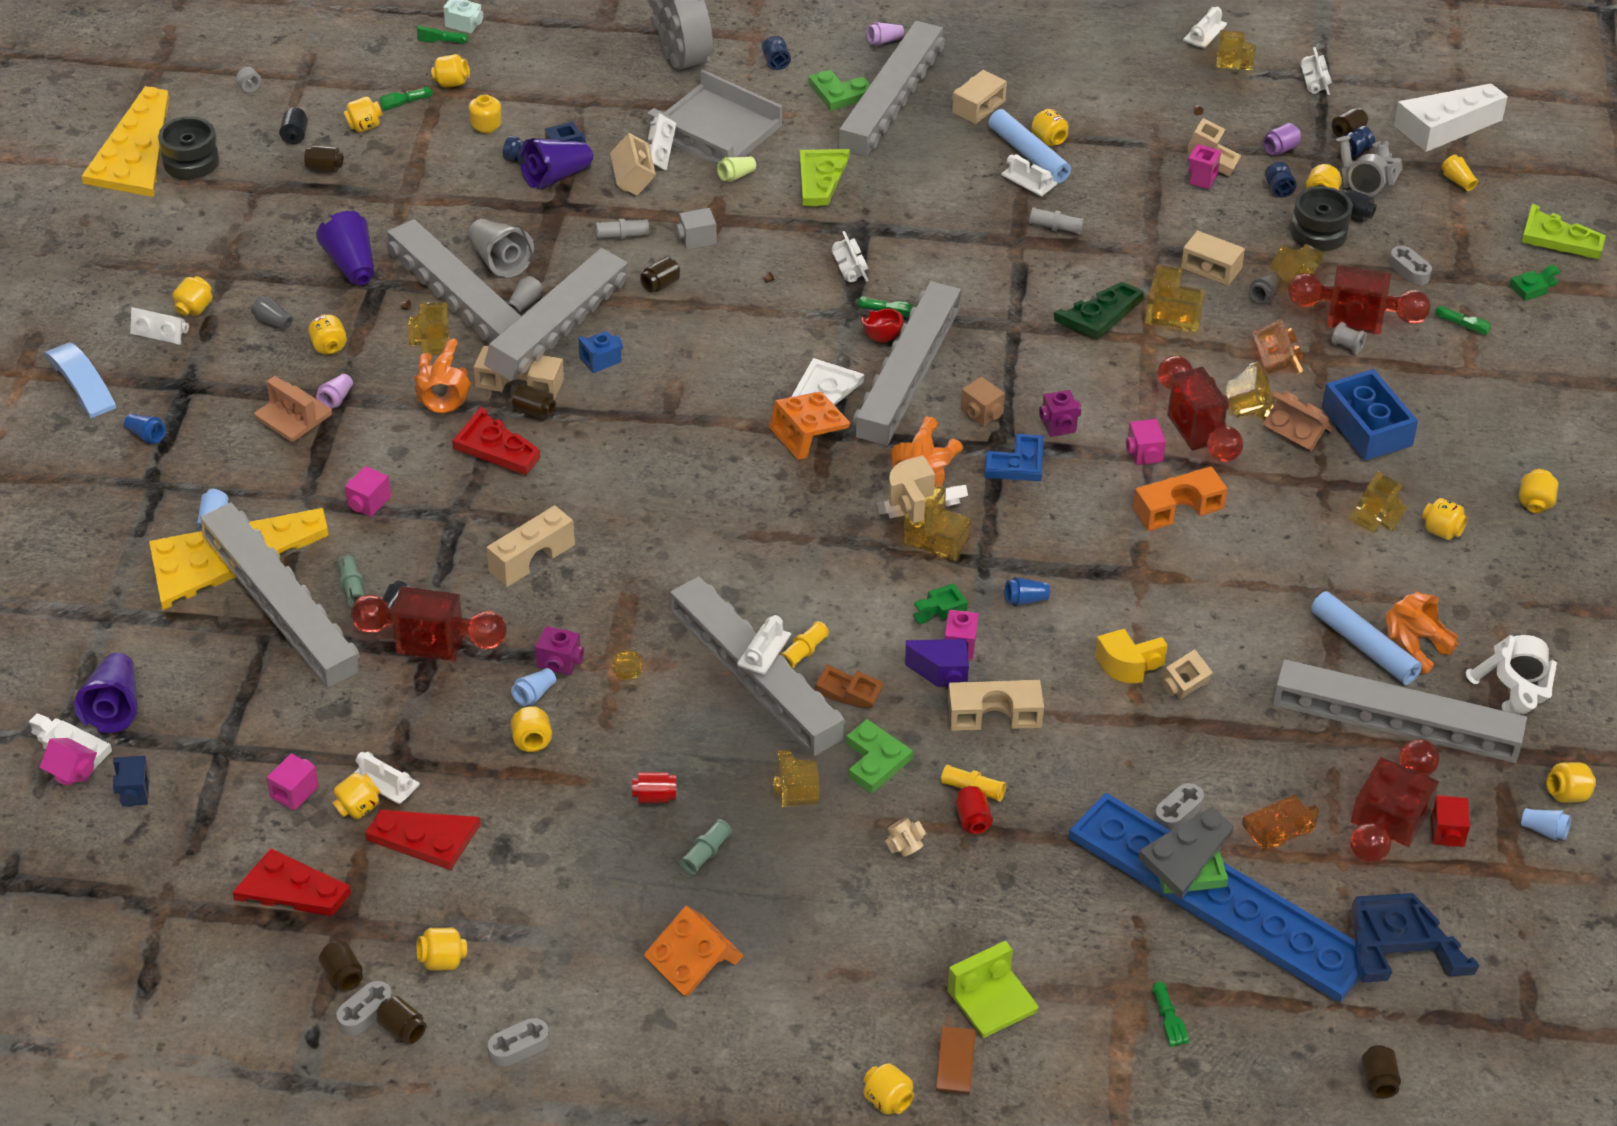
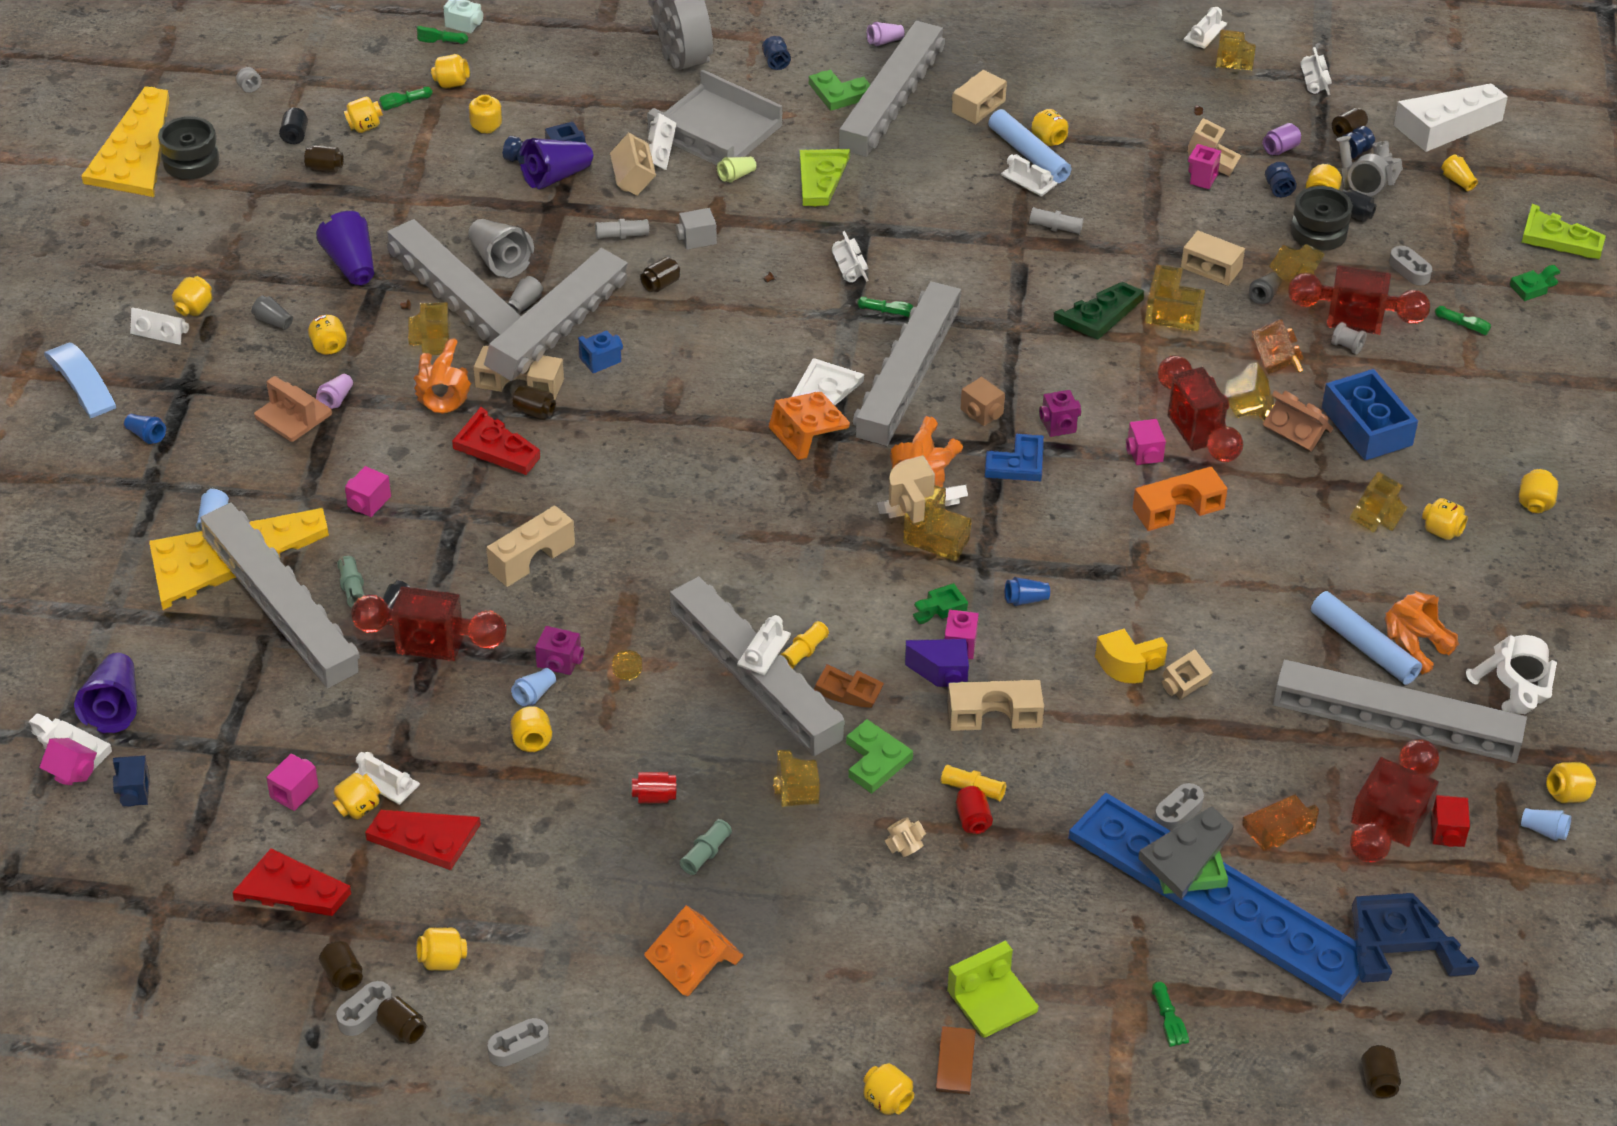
red hair [861,309,904,343] -> none

